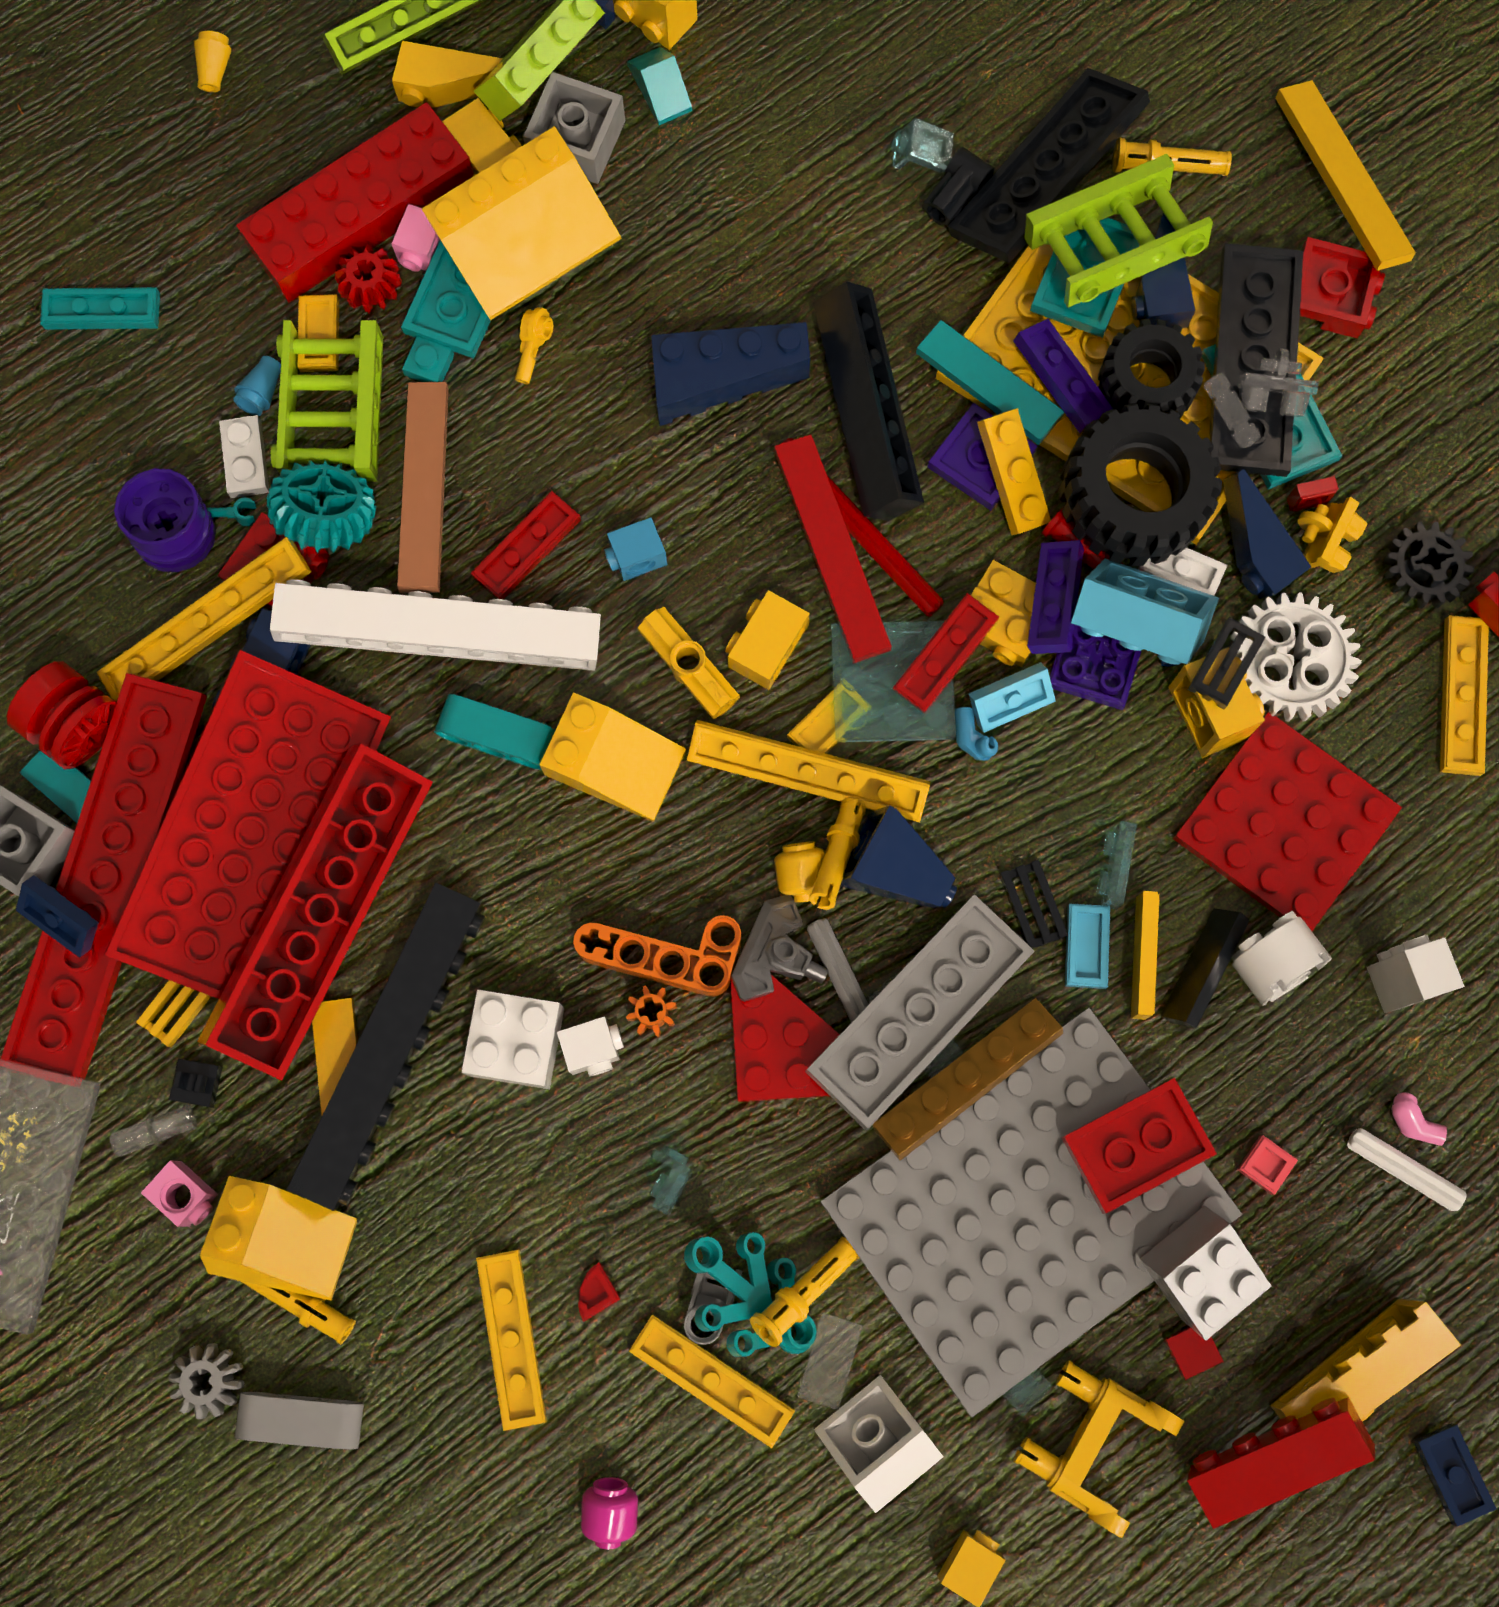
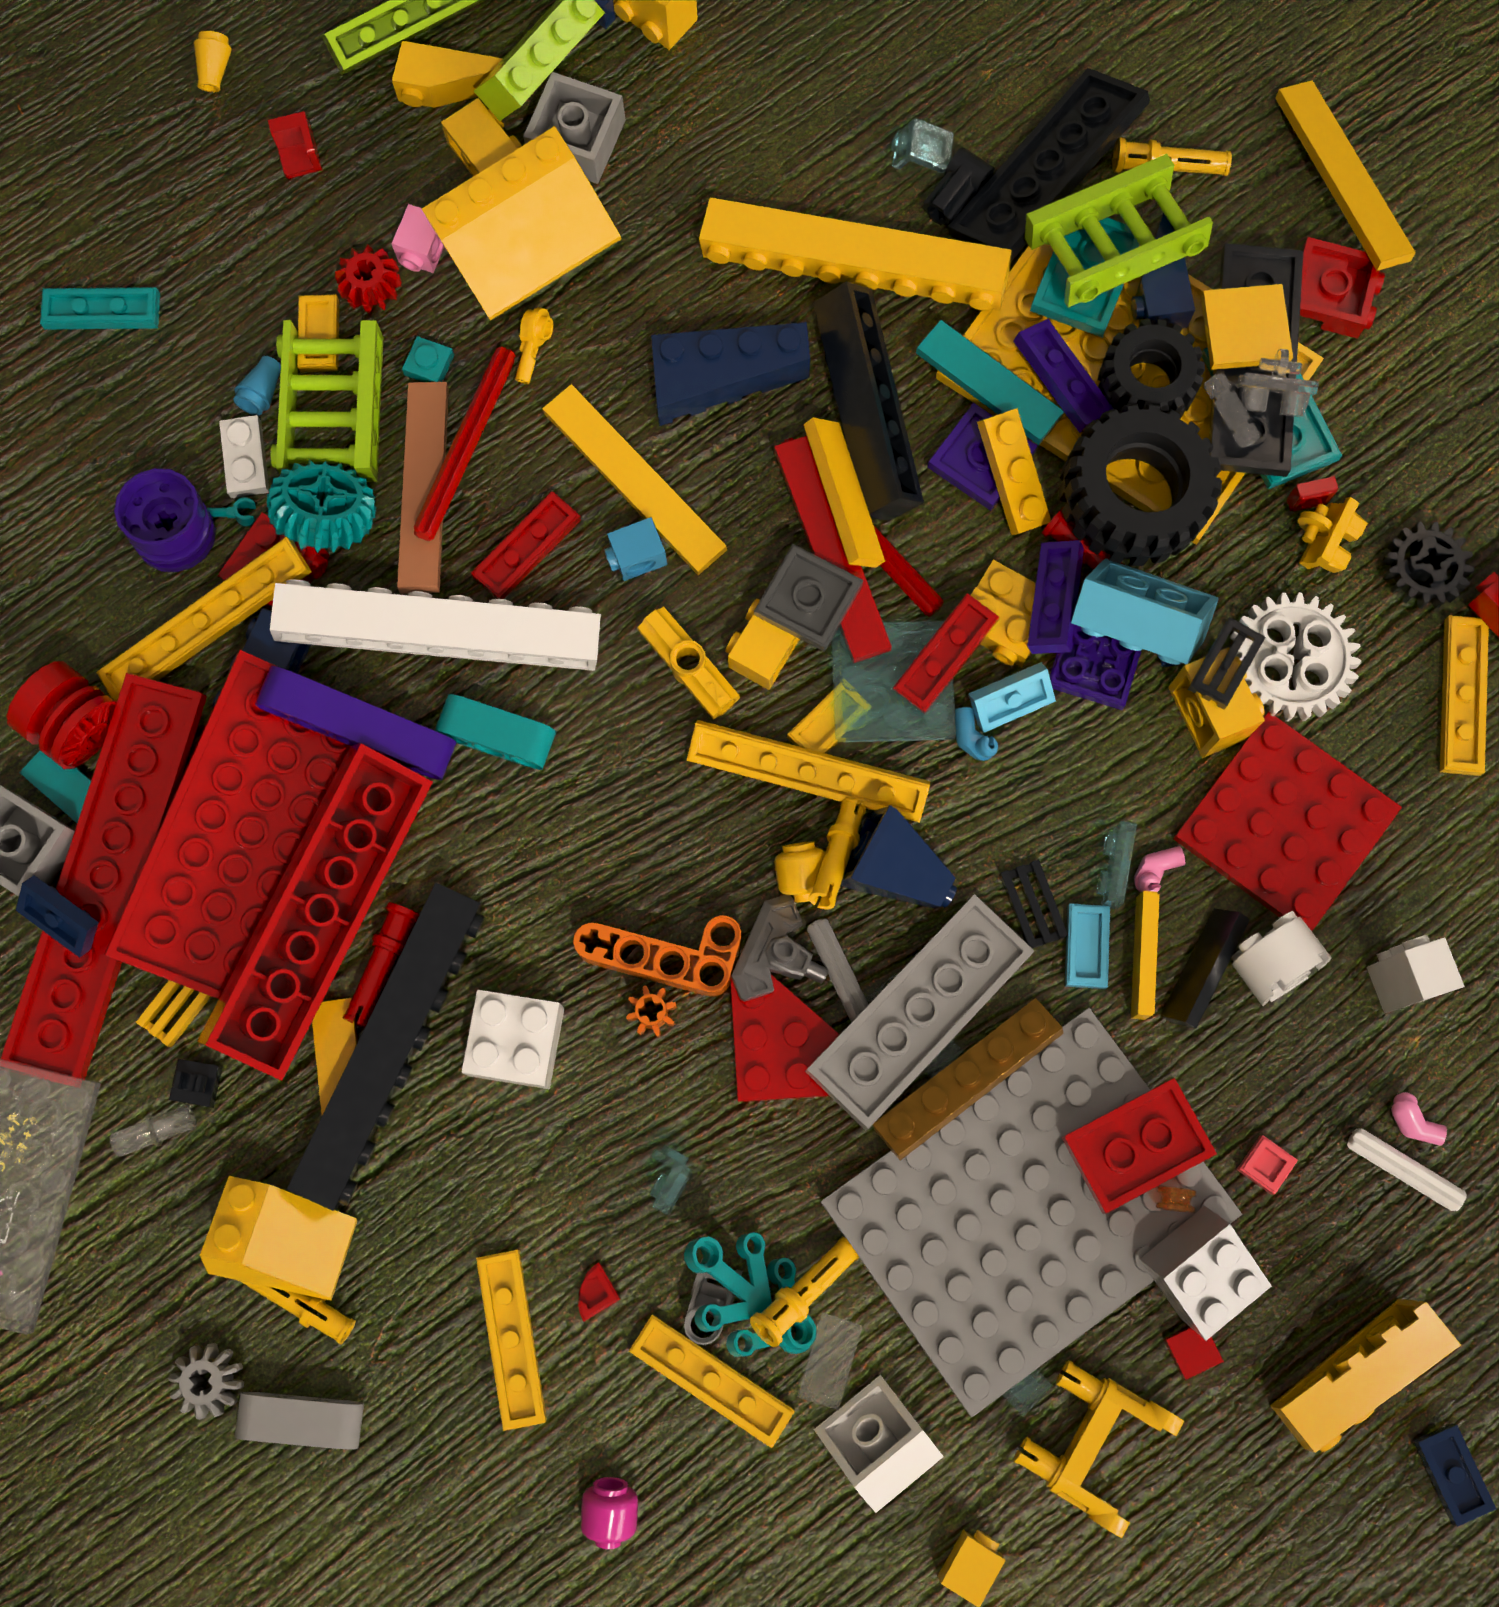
bright pink brick [141,1160,218,1227] -> none
red brick [236,102,475,303] -> none
teal plate [401,241,491,359] -> none
yellow slope [539,692,686,822] -> none
white brick [557,1016,624,1076] -> none
slope [627,47,692,125] -> none
white plate [1138,548,1227,596] -> none
red brick [1187,1397,1375,1529] -> none
dark blue slope [1223,469,1311,599] -> none
none -> dark purple beam [255,666,456,780]
none -> red panel [268,111,322,179]
none -> red pin [342,902,419,1028]
none -> red axle [414,346,515,541]
none -> yellow tile [542,384,727,576]
none -> yellow brick [699,197,1012,311]
none -> dark grey tile [754,544,863,652]
none -> yellow tile [804,417,885,568]
none -> bright pink arm [1134,846,1185,892]
none -> clear orange bush [1156,1186,1197,1213]
none -> yellow tile [1201,284,1293,370]

